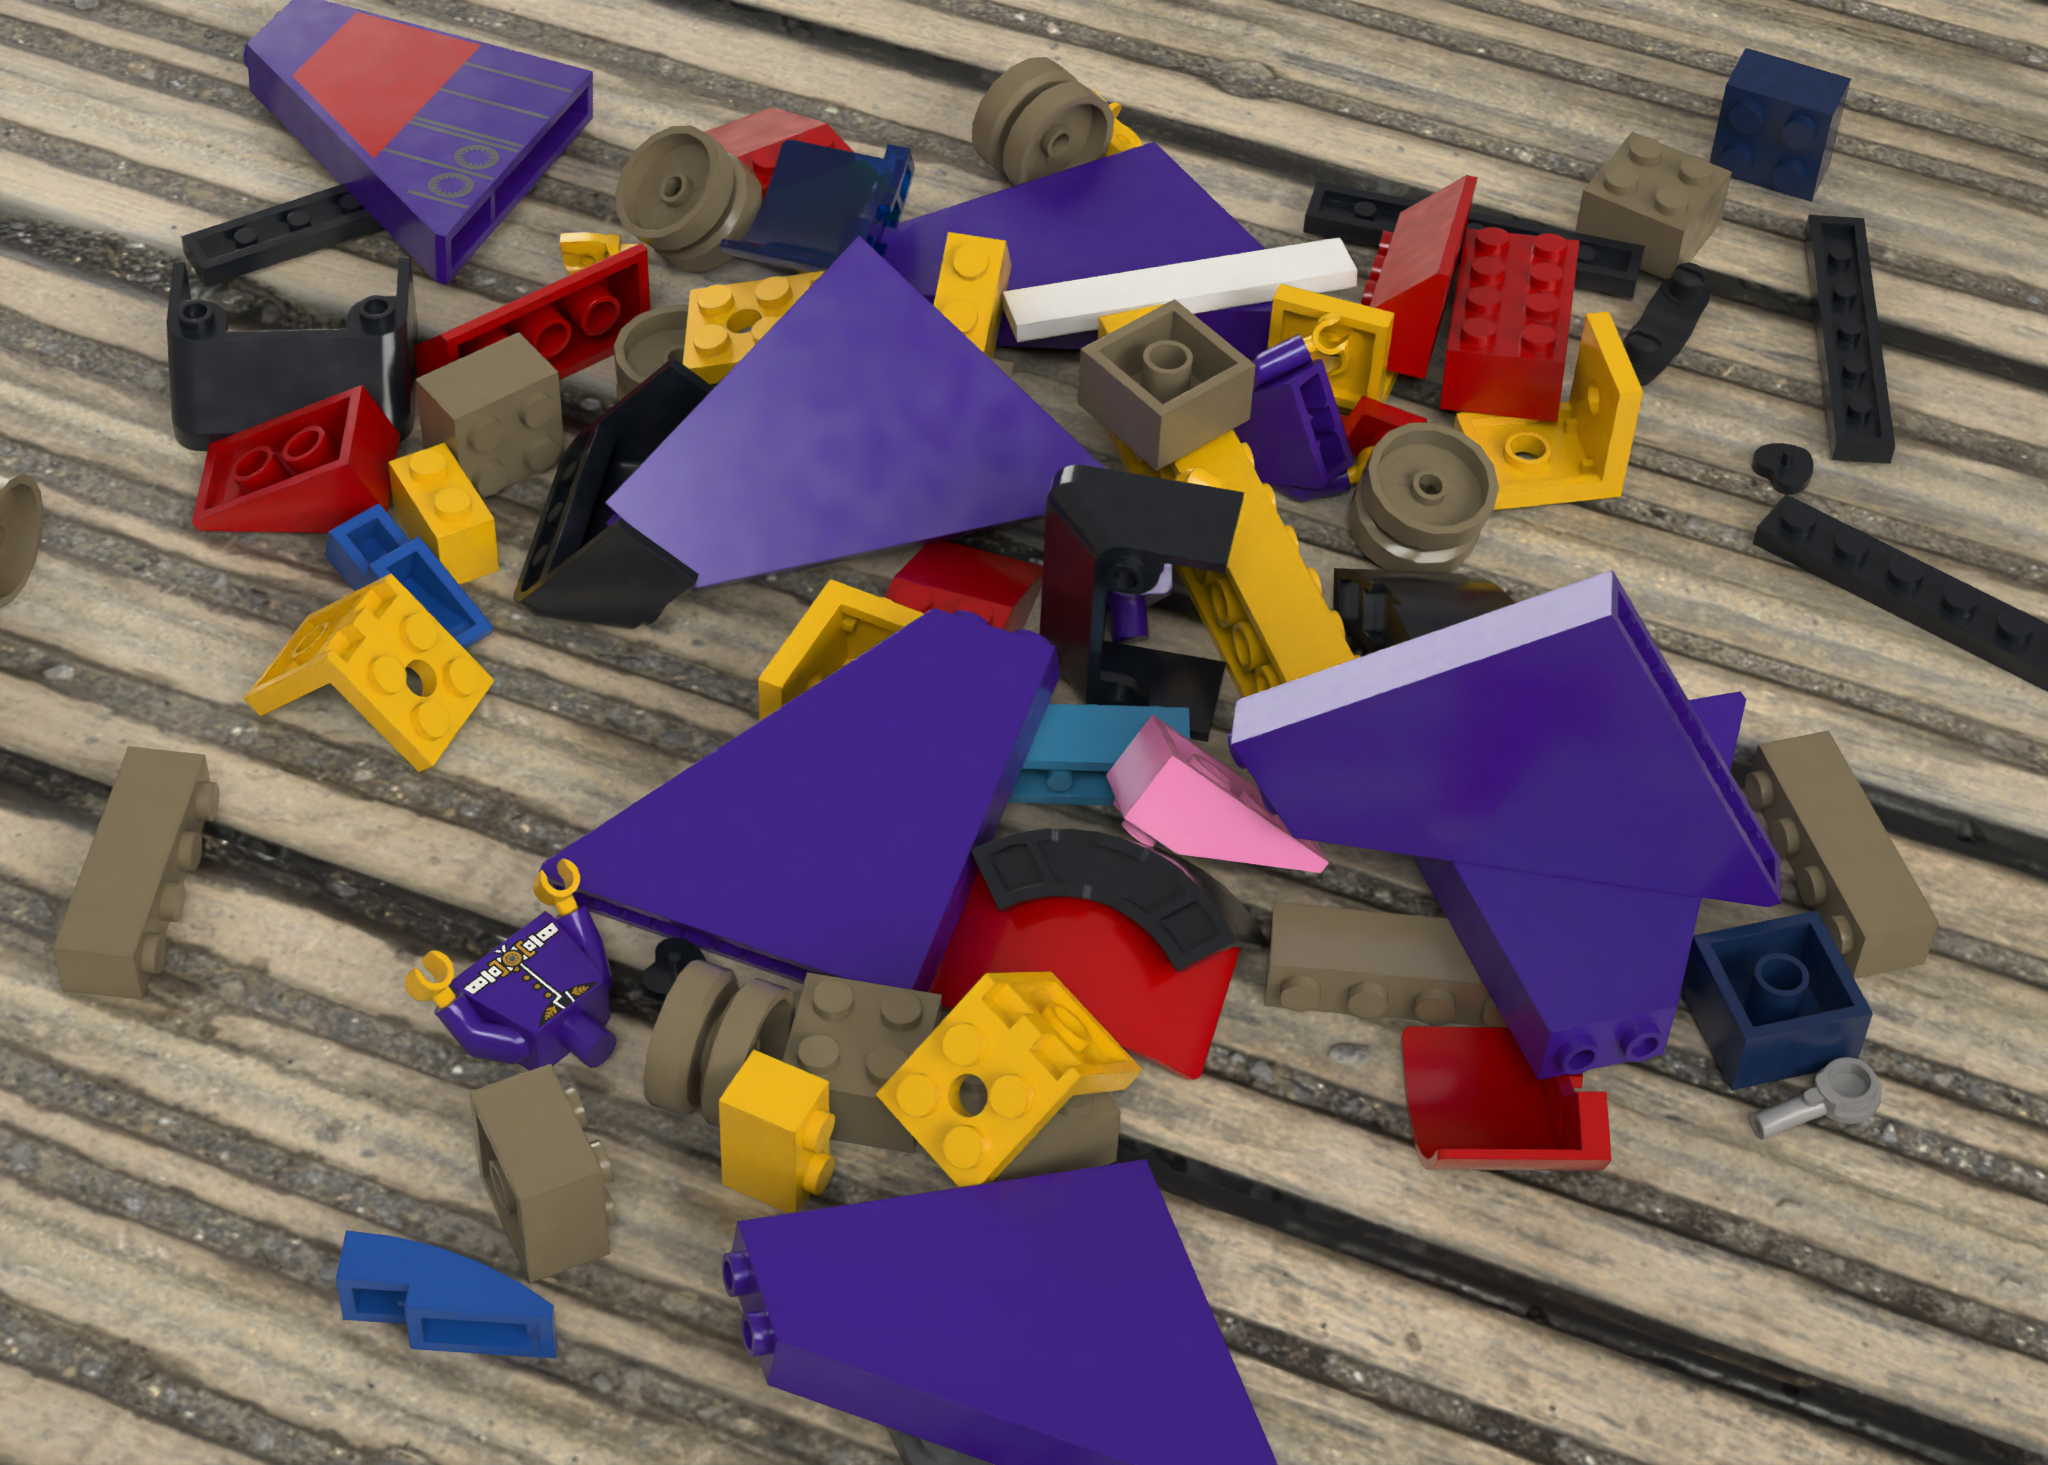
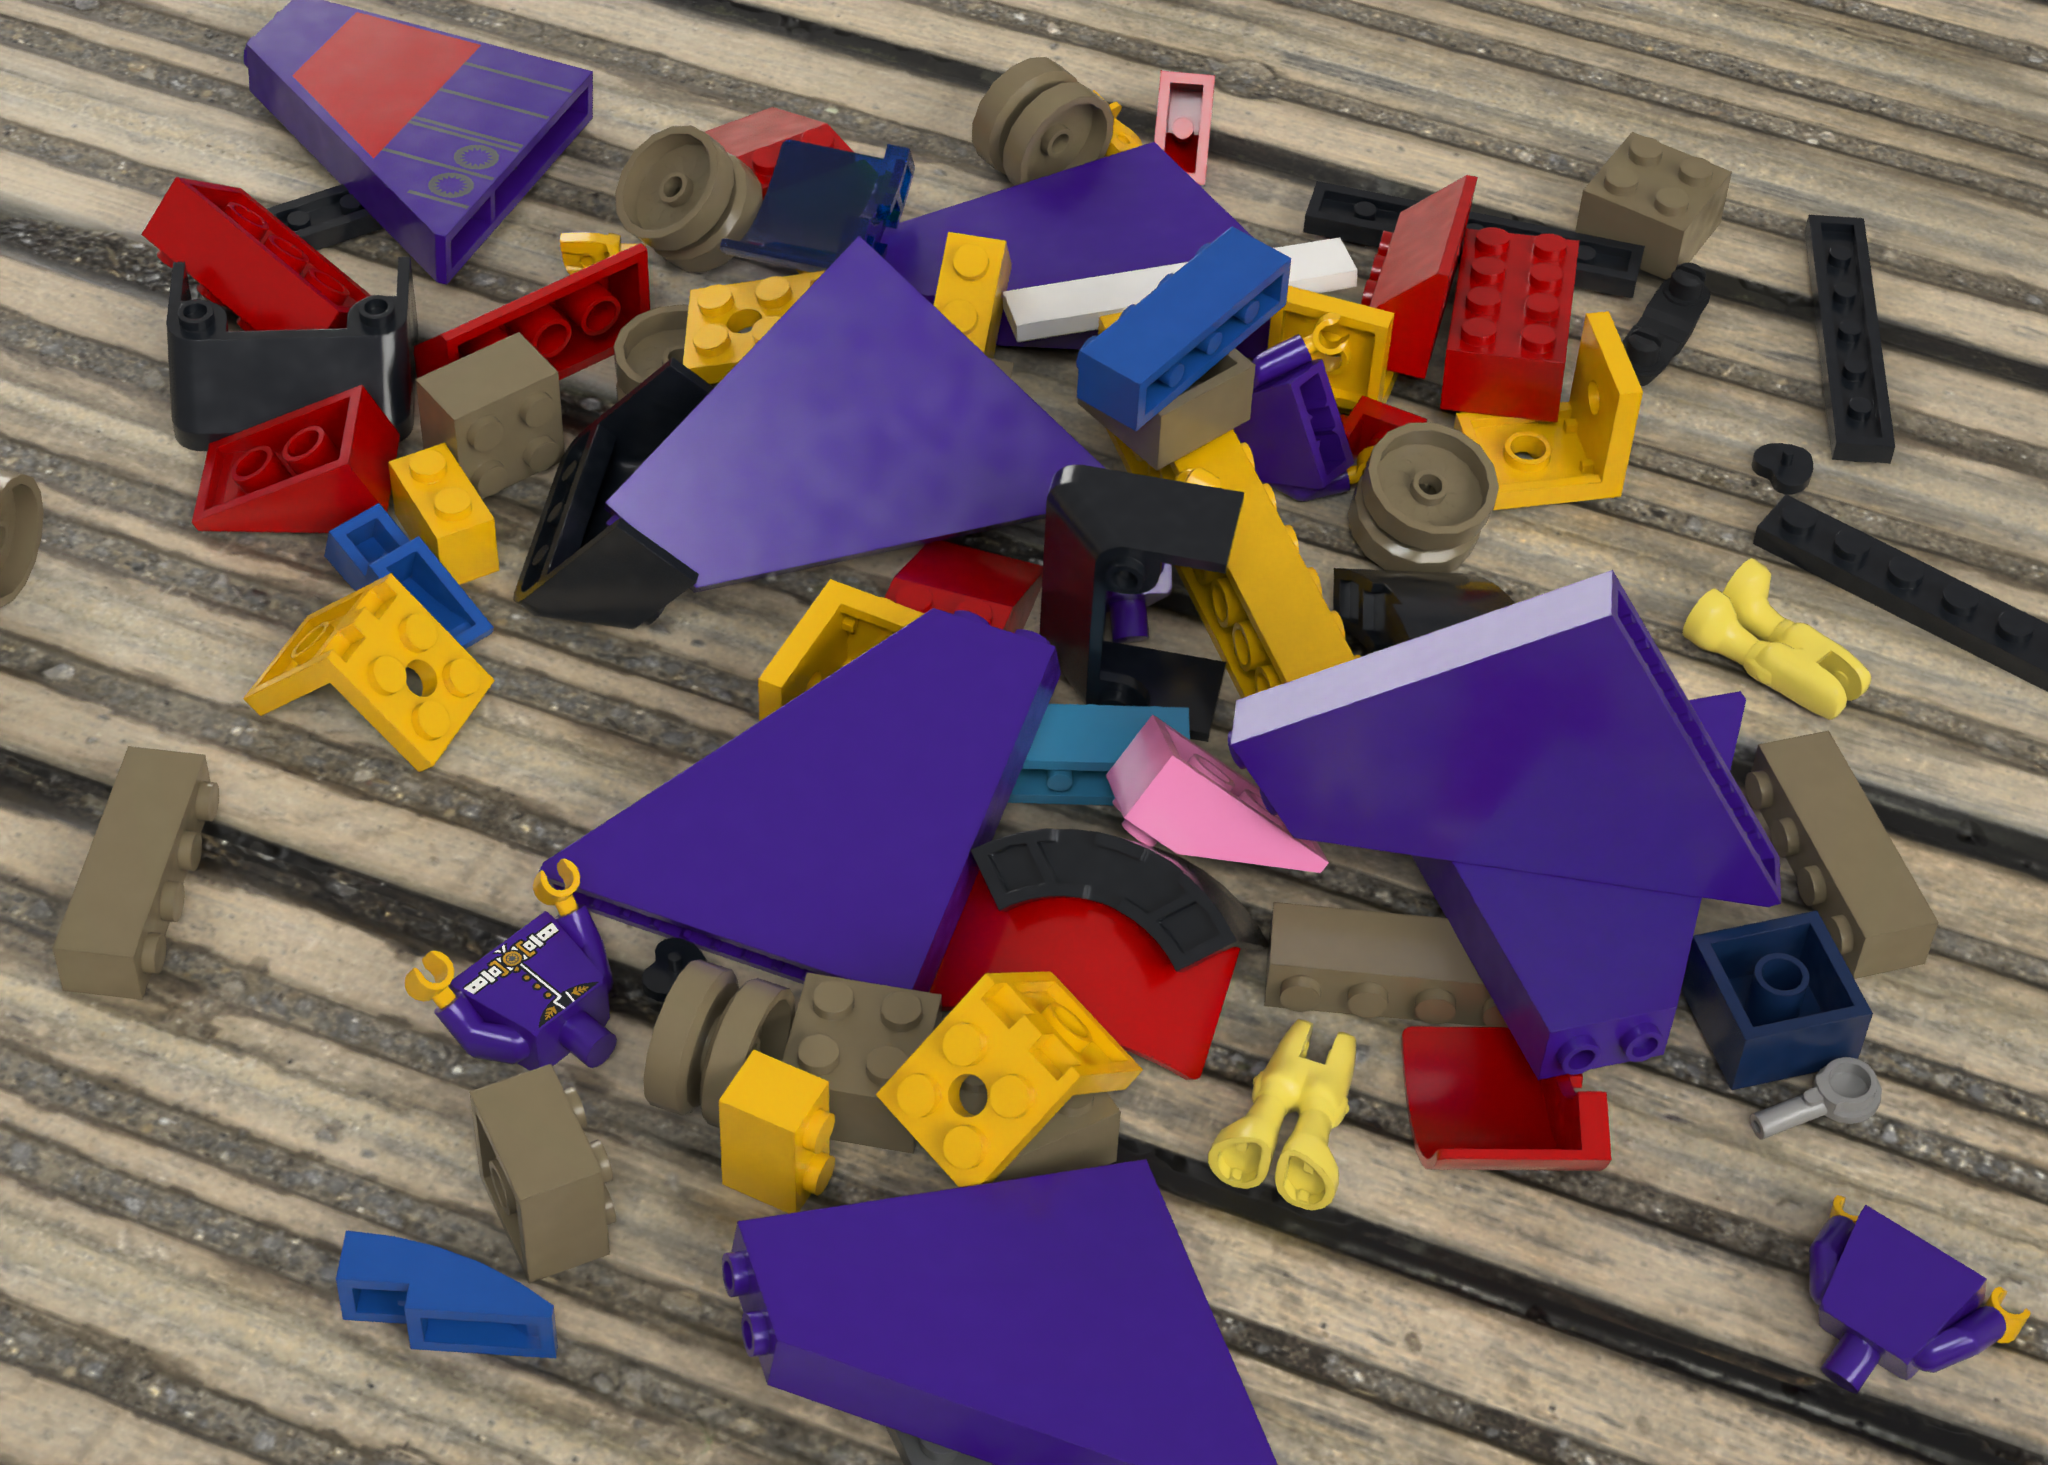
dark blue brick [1709,48,1851,202] -> none
none -> red slope [141,177,371,331]
none -> blue brick [1076,226,1291,431]
none -> slope [1154,70,1215,186]
none -> light yellow piece [1208,1019,1356,1211]
none -> light yellow piece [1682,558,1871,720]
none -> dark purple torso [1809,1195,2031,1394]

